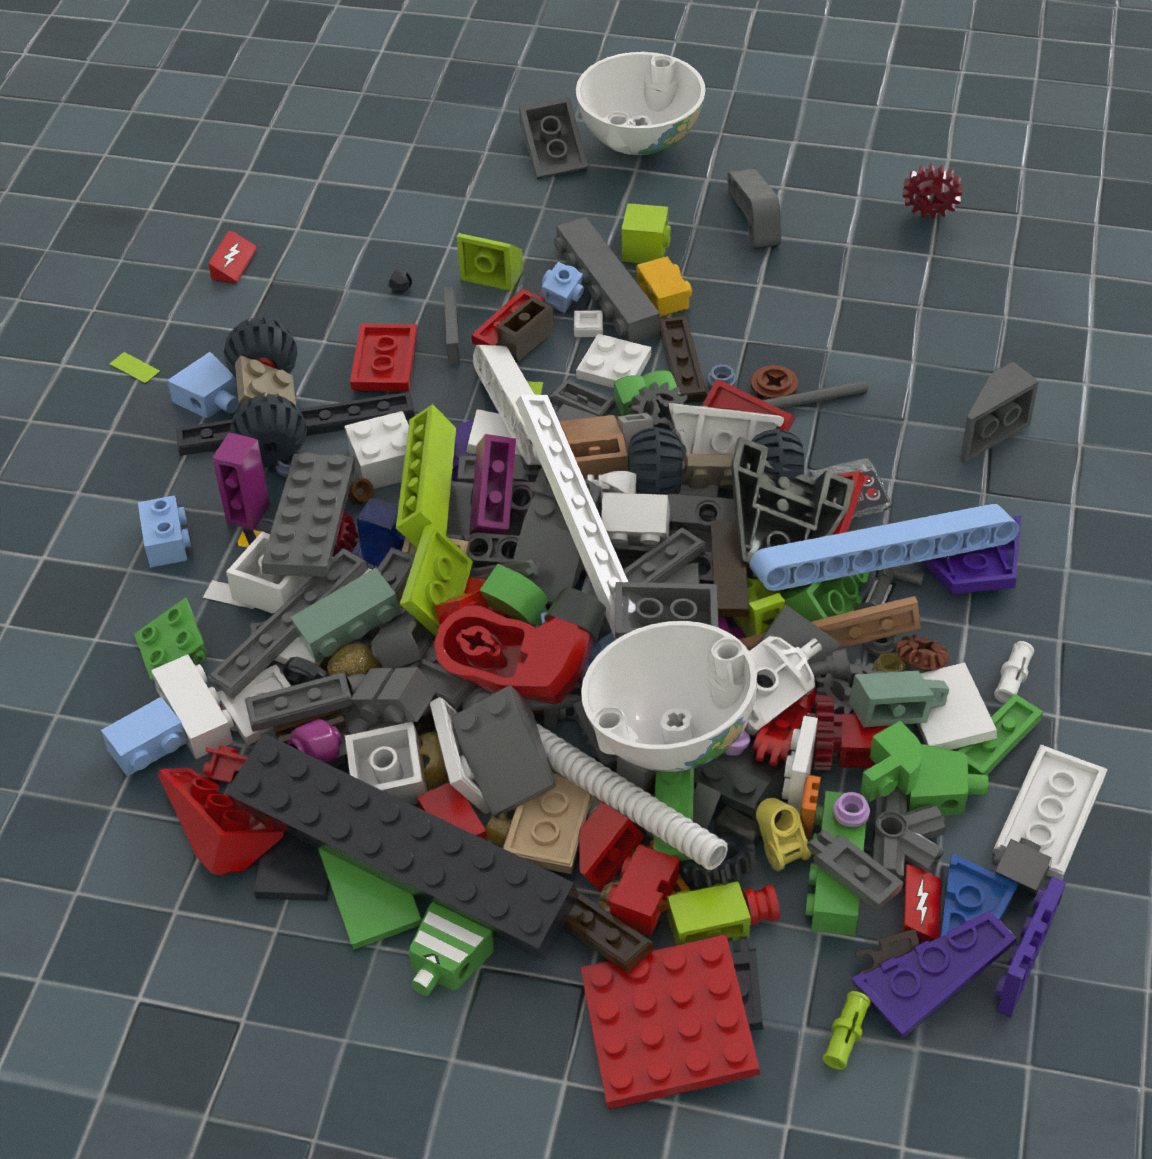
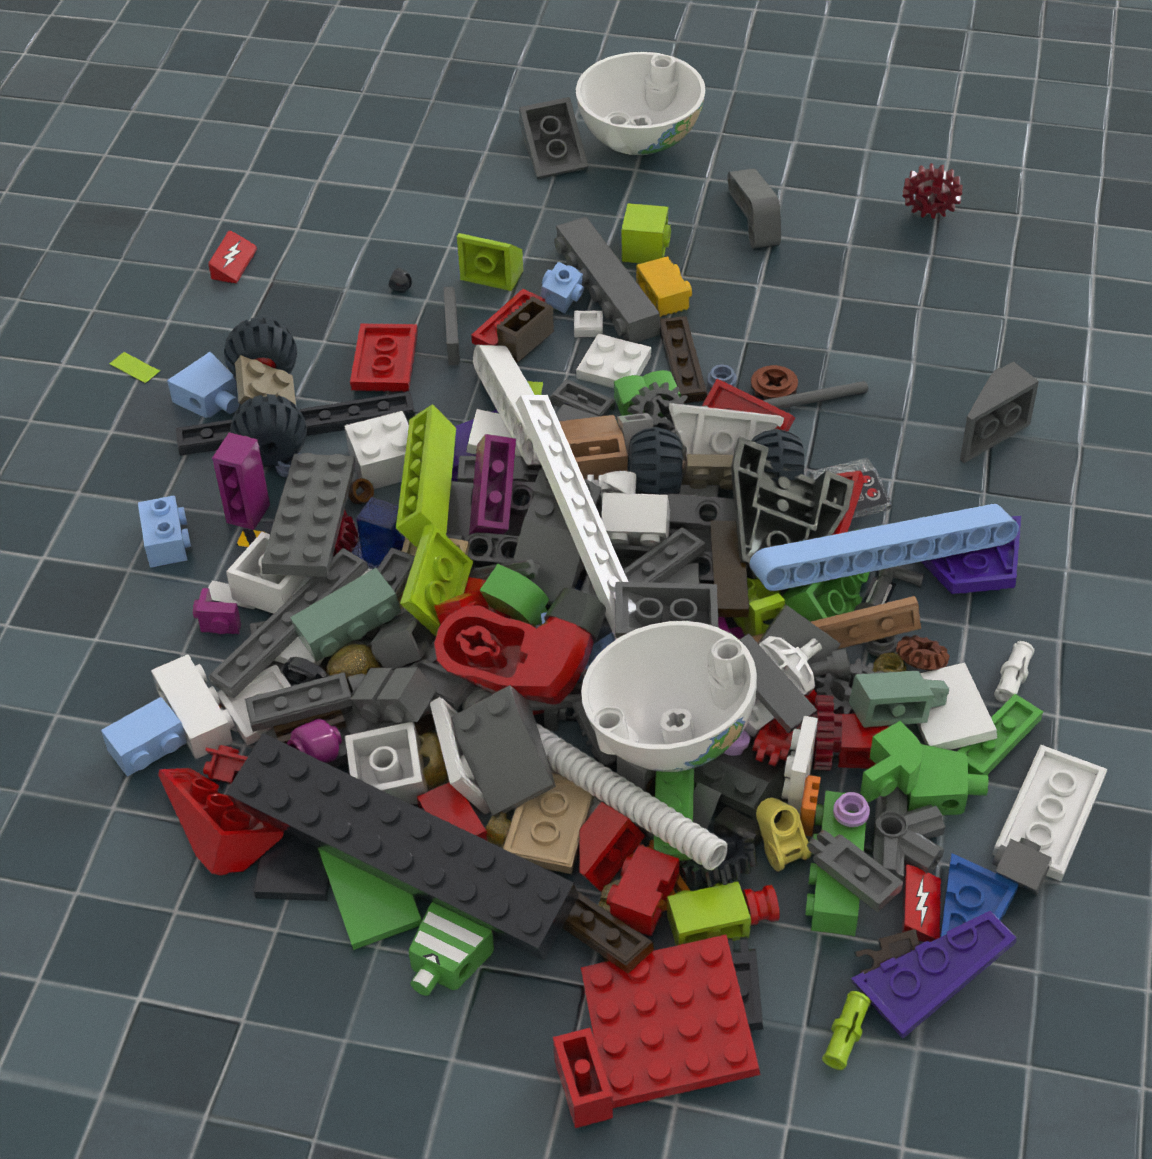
bright green hinge [134,598,207,681] -> none
dark purple wing [995,877,1066,1018] -> none
none -> magenta bracket [193,588,241,634]
none -> red brick [553,1028,613,1128]
none -> dark grey tile [740,634,817,734]

